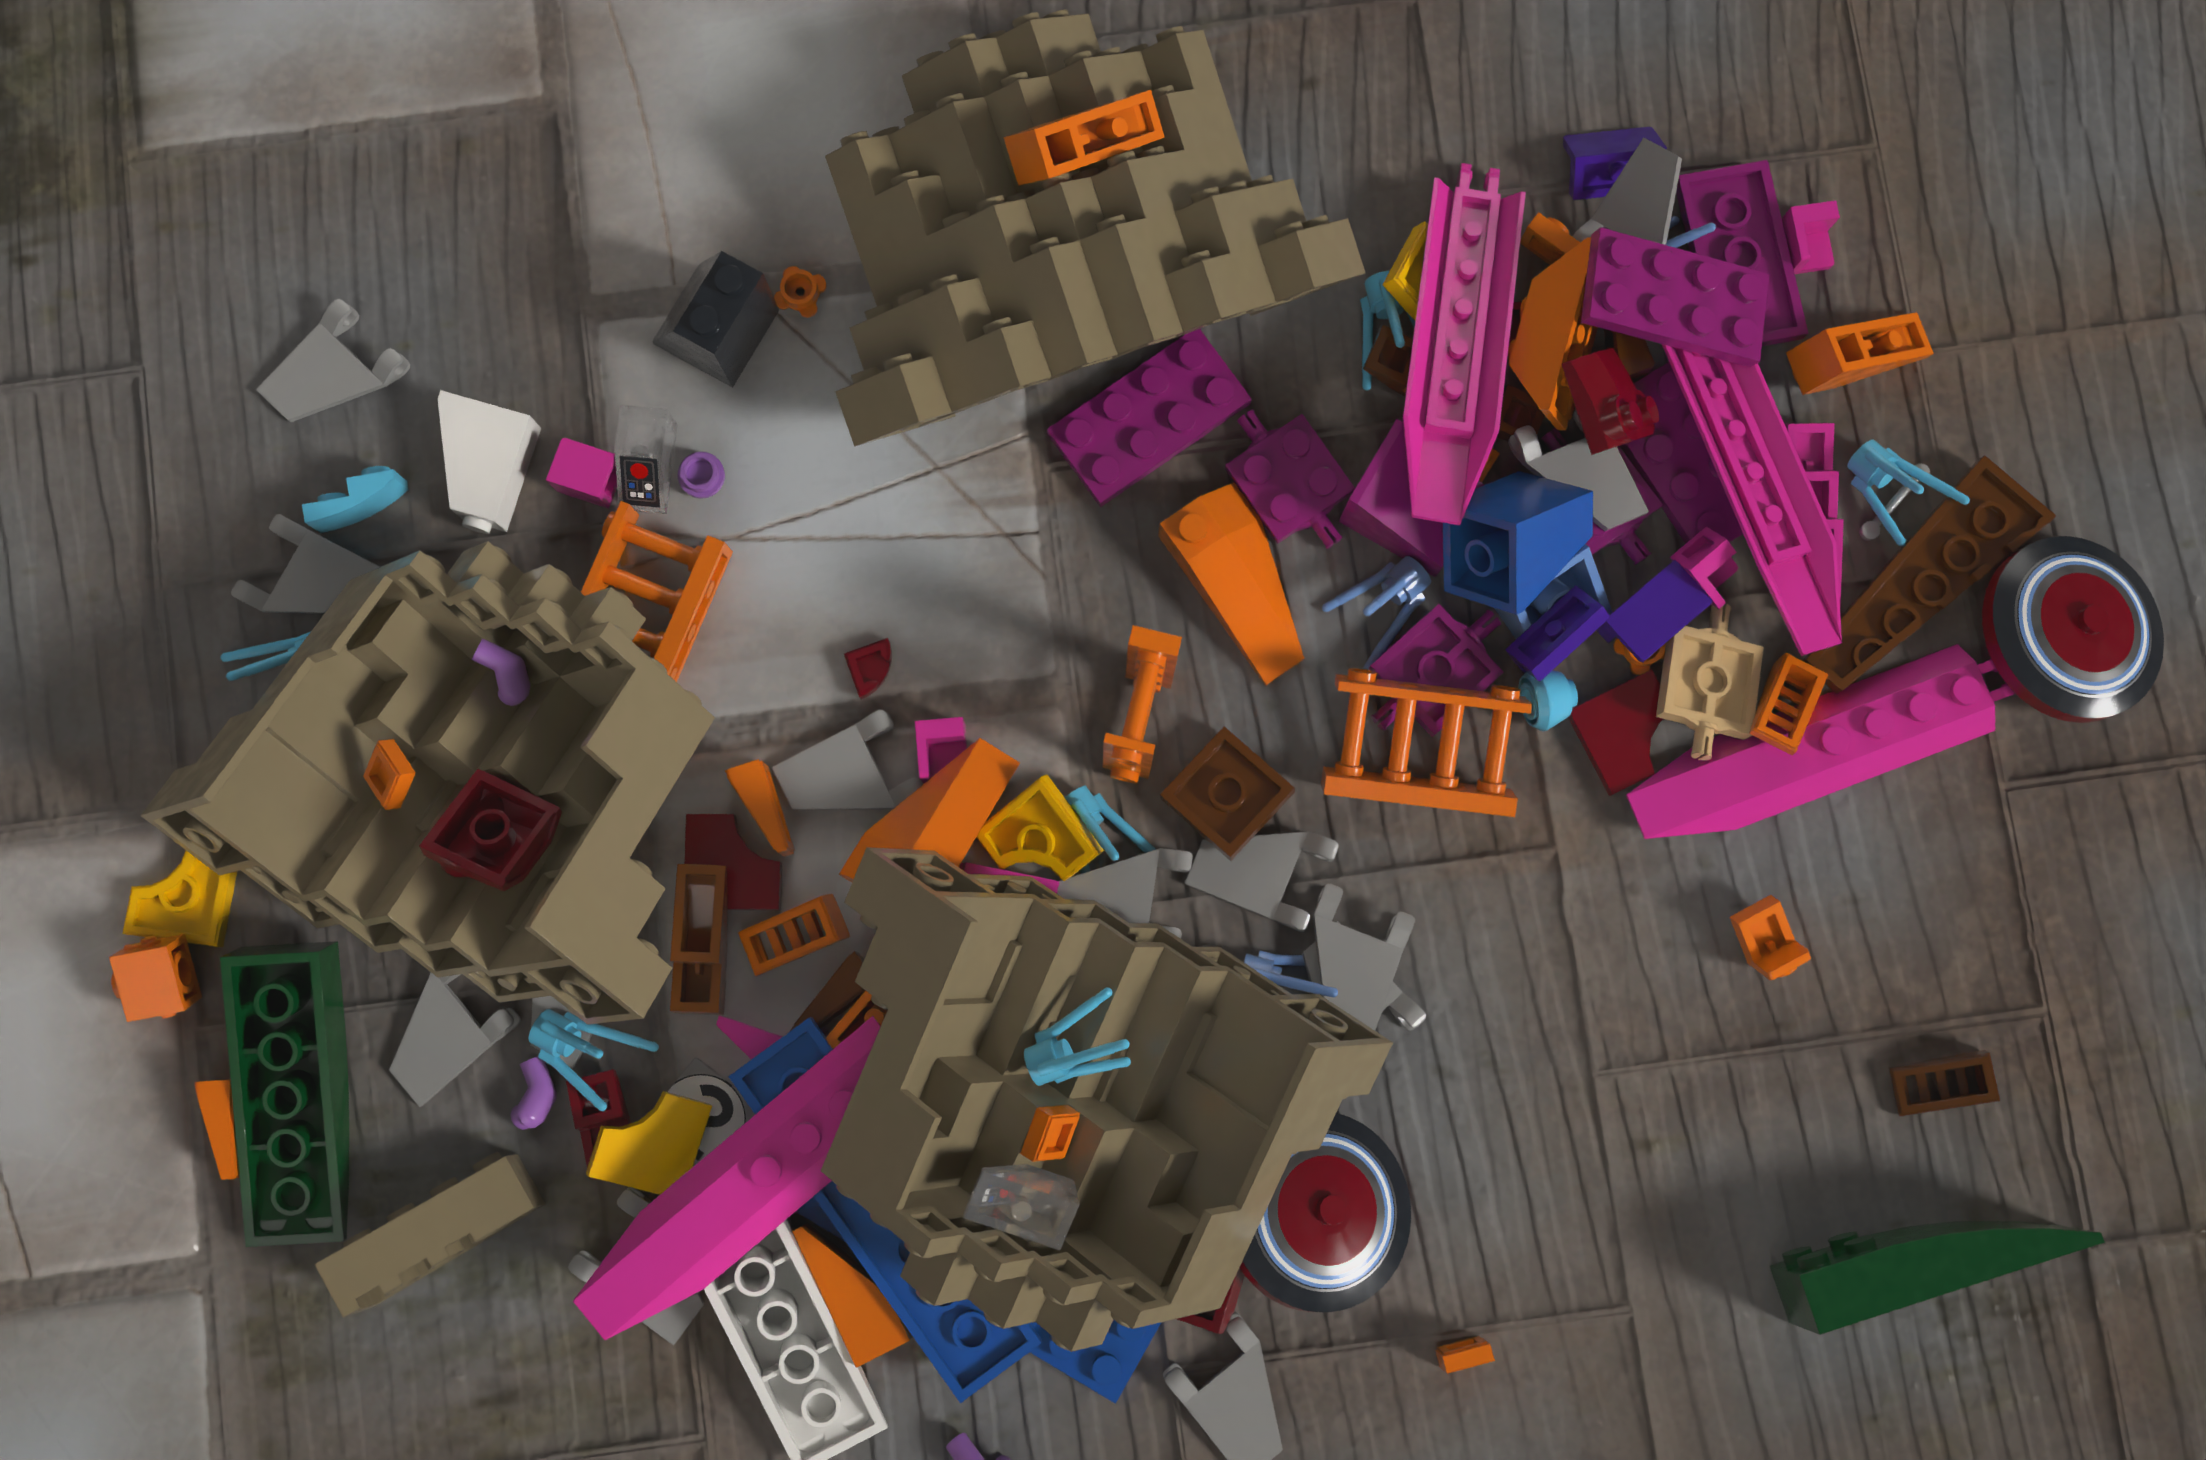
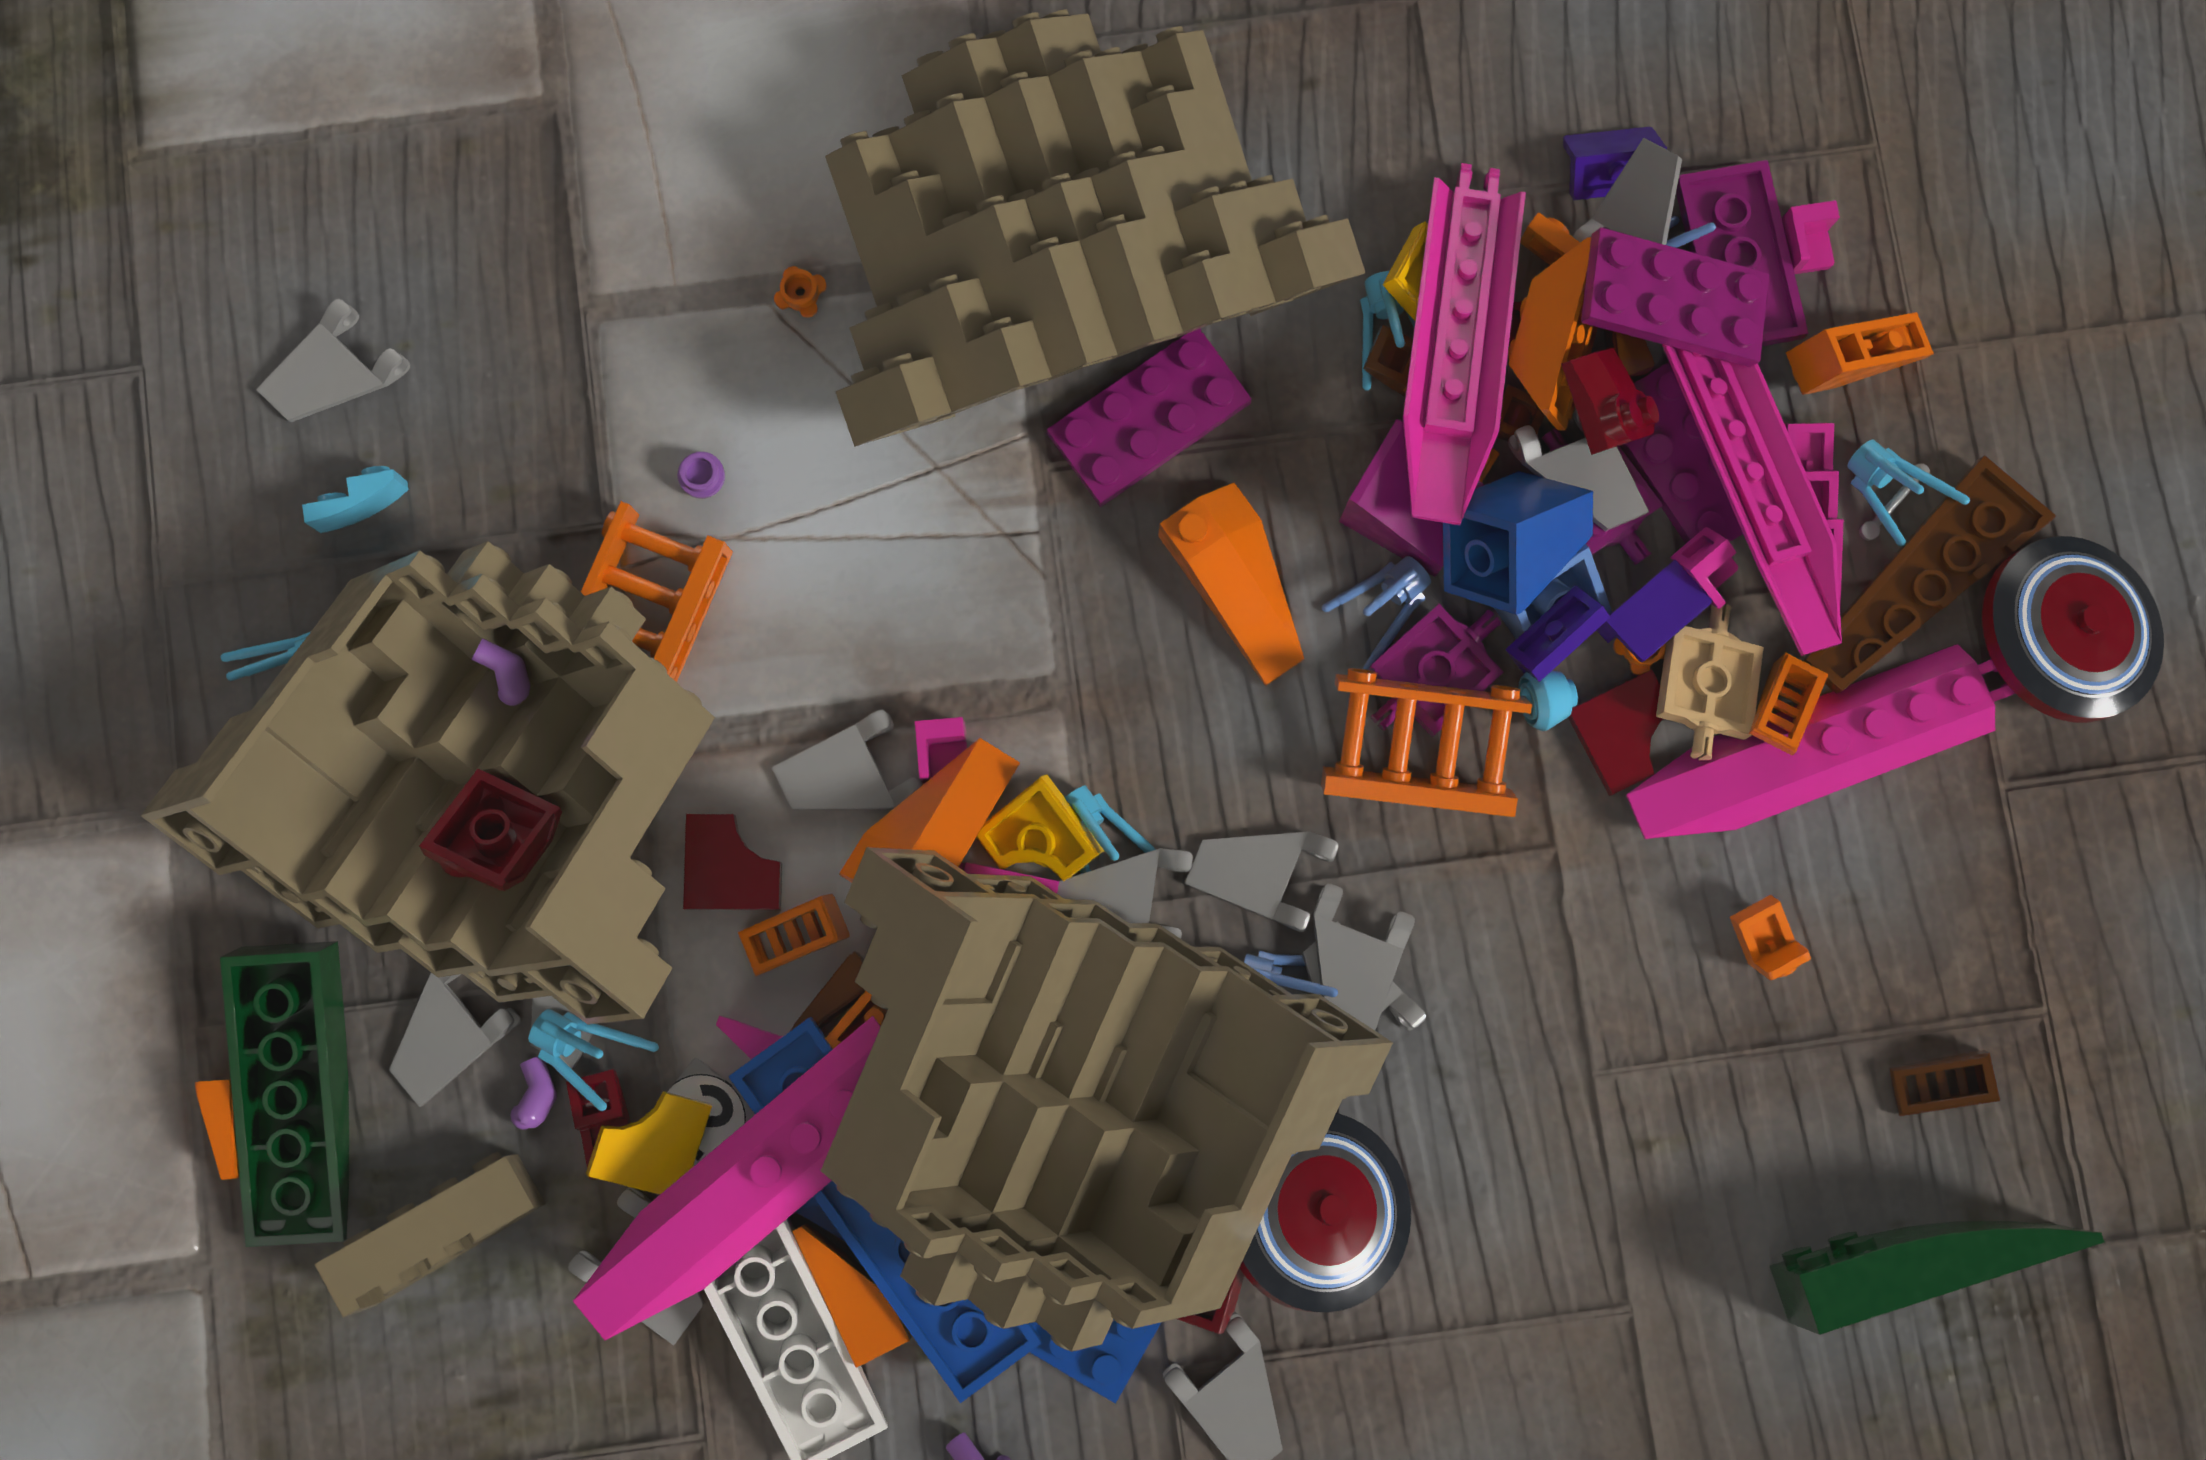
orange head [109,934,202,1022] -> none
yellow tile [122,850,237,947] -> none
light grey flag [231,514,380,614] -> none
orange tile [363,739,416,810] -> none
white slope [438,390,541,534] -> none
dark pink panel [546,438,621,509] -> none
clear slope [615,405,678,514] -> none
black slope [652,251,779,388] -> none
dark orange slope [670,864,728,1015] -> none
orange slope [725,759,795,857] -> none
dark red tile [844,638,892,700] -> none
clear slope [963,1164,1079,1250] -> none
orange slope [1003,90,1165,186] -> none
orange tile [1020,1105,1080,1162] -> none
medium azure plant [1024,987,1131,1086] -> none
orange fence [1103,625,1182,784] -> none
reddish brown plate [1160,726,1295,861] -> none
magenta plate [1225,410,1355,549] -> none
orange tile [1435,1336,1495,1374] -> none

